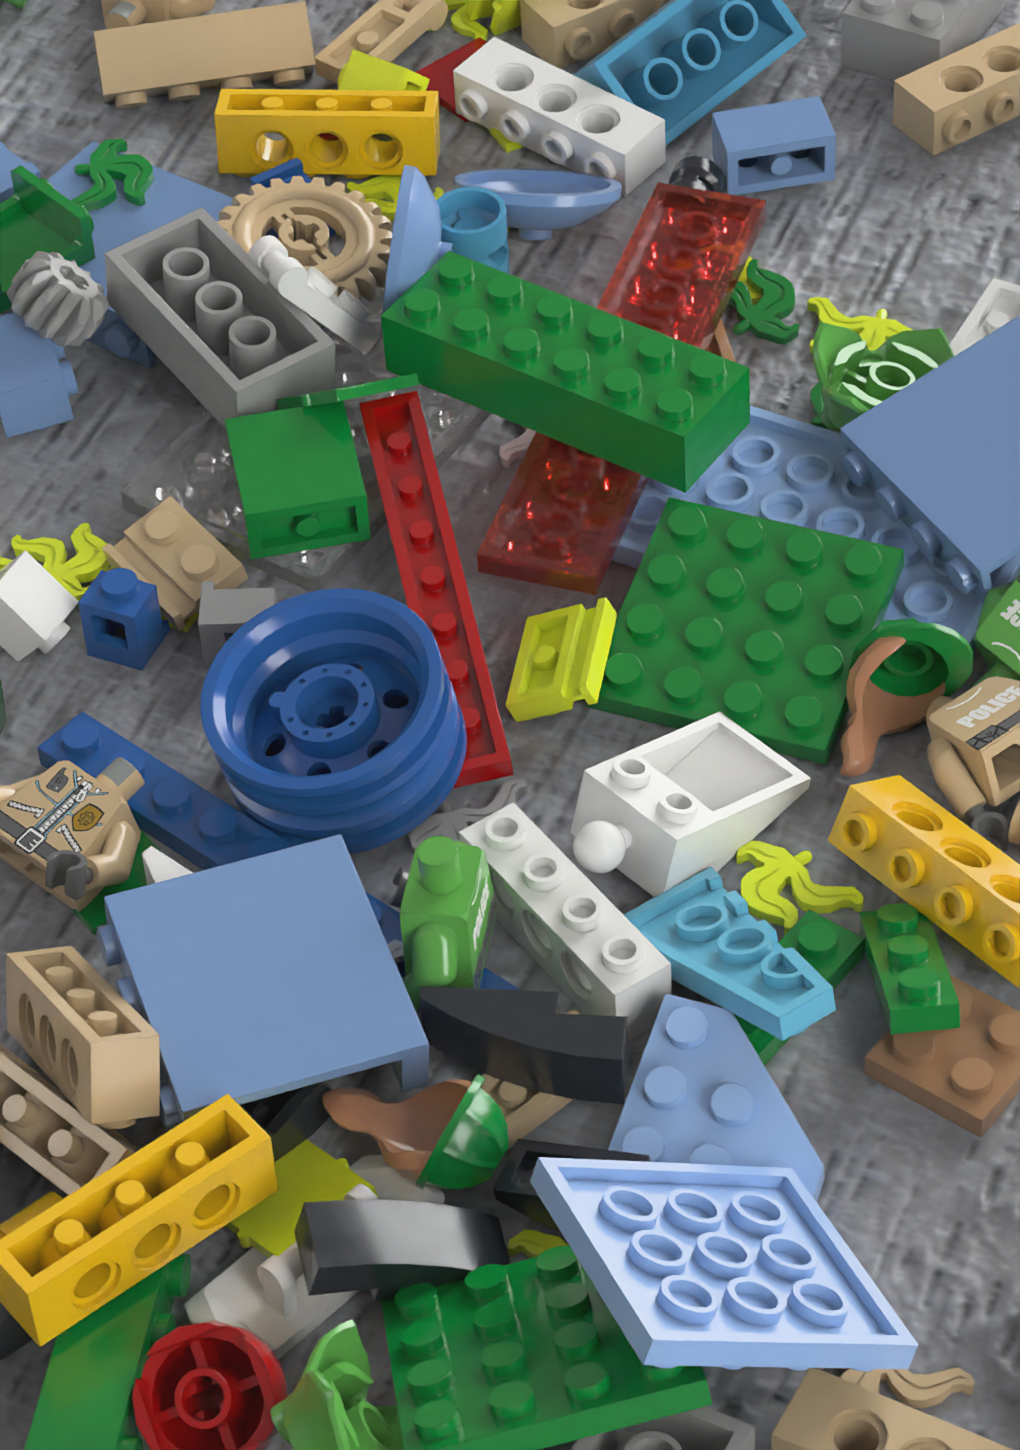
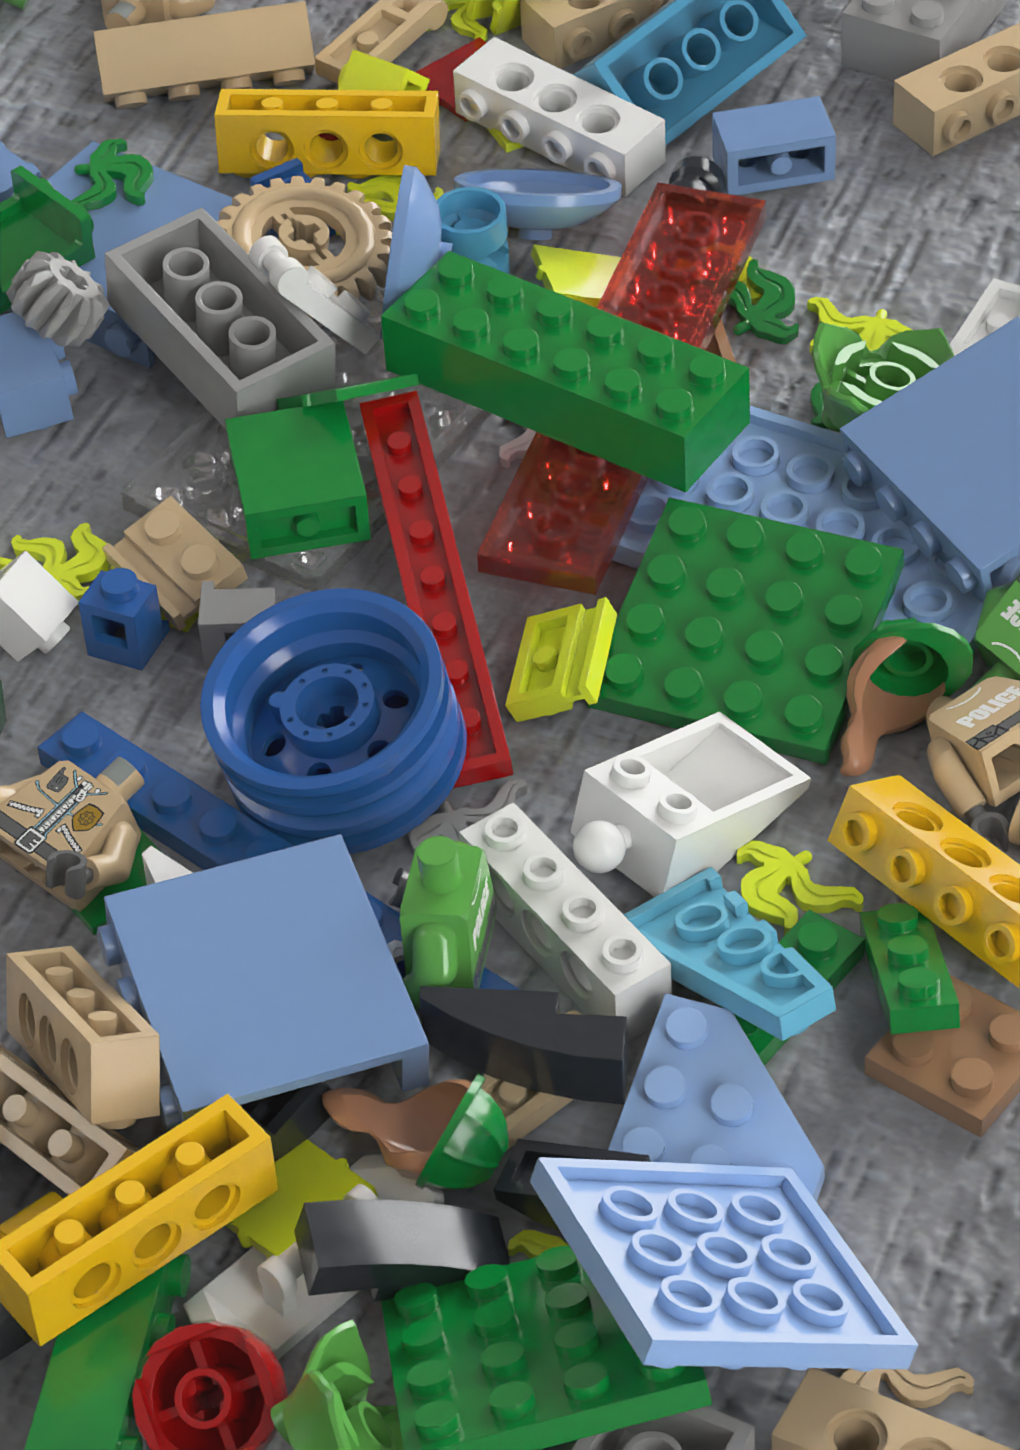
none -> neon yellow piece [531,245,648,314]

